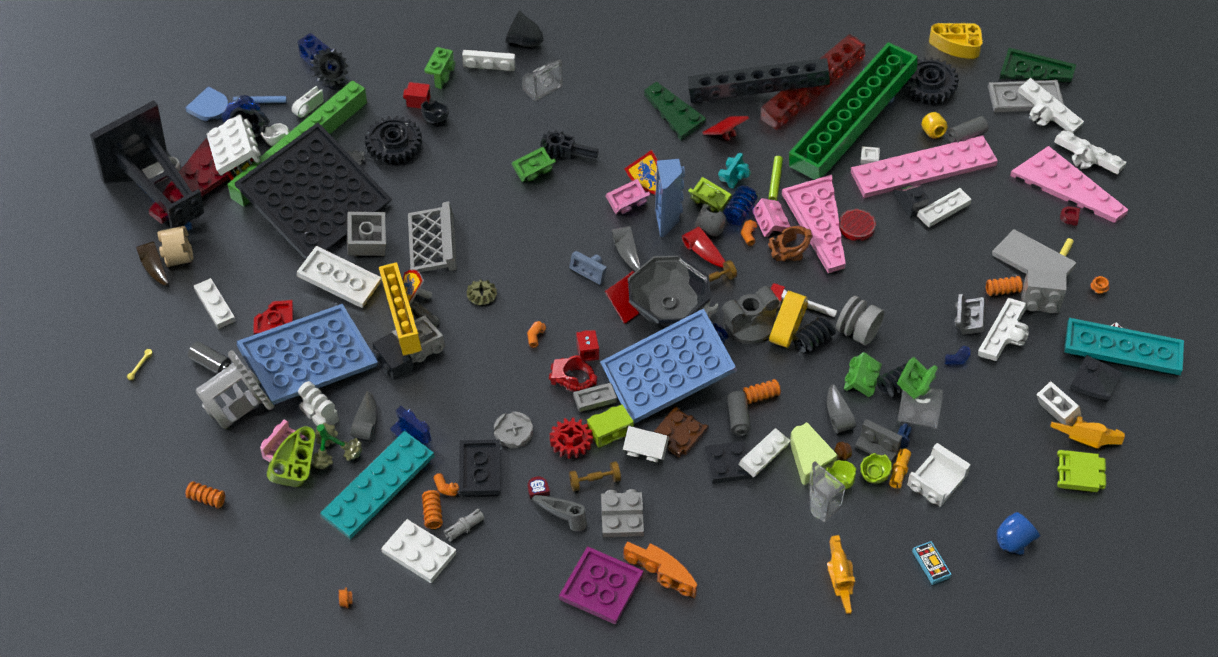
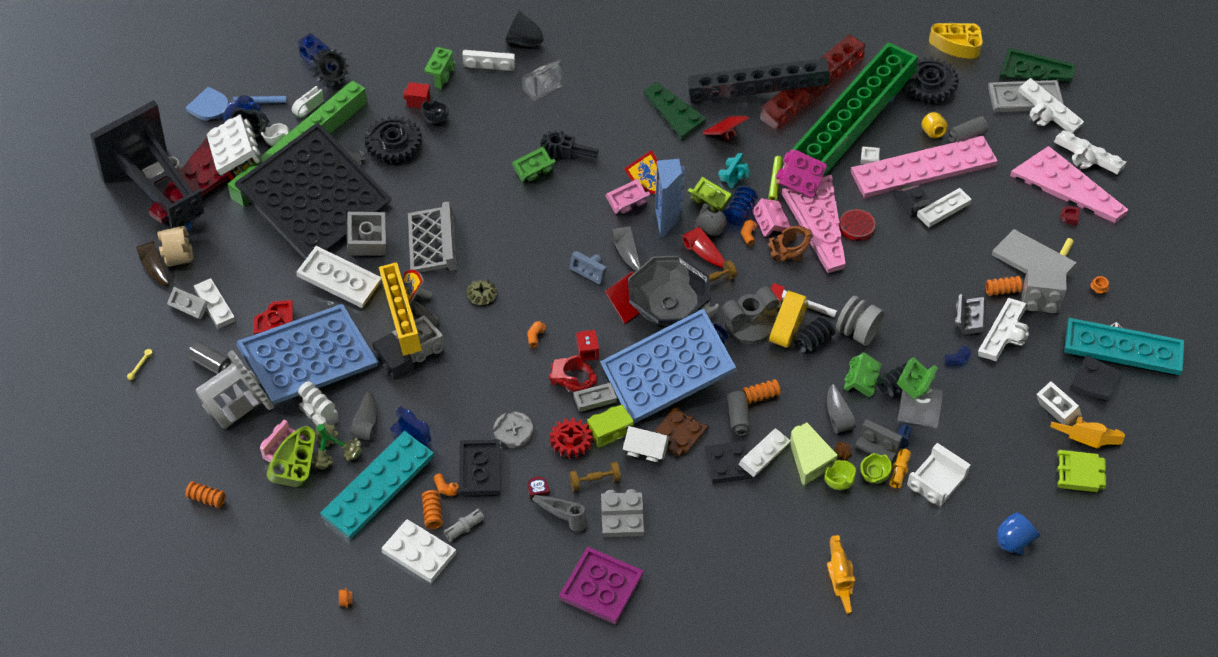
orange slope [624,541,697,598] -> none
clear slope [809,461,845,523] -> none
tile [912,541,952,585] -> none
none -> light grey plate [167,287,209,319]
none -> dark pink bracket [776,150,827,197]

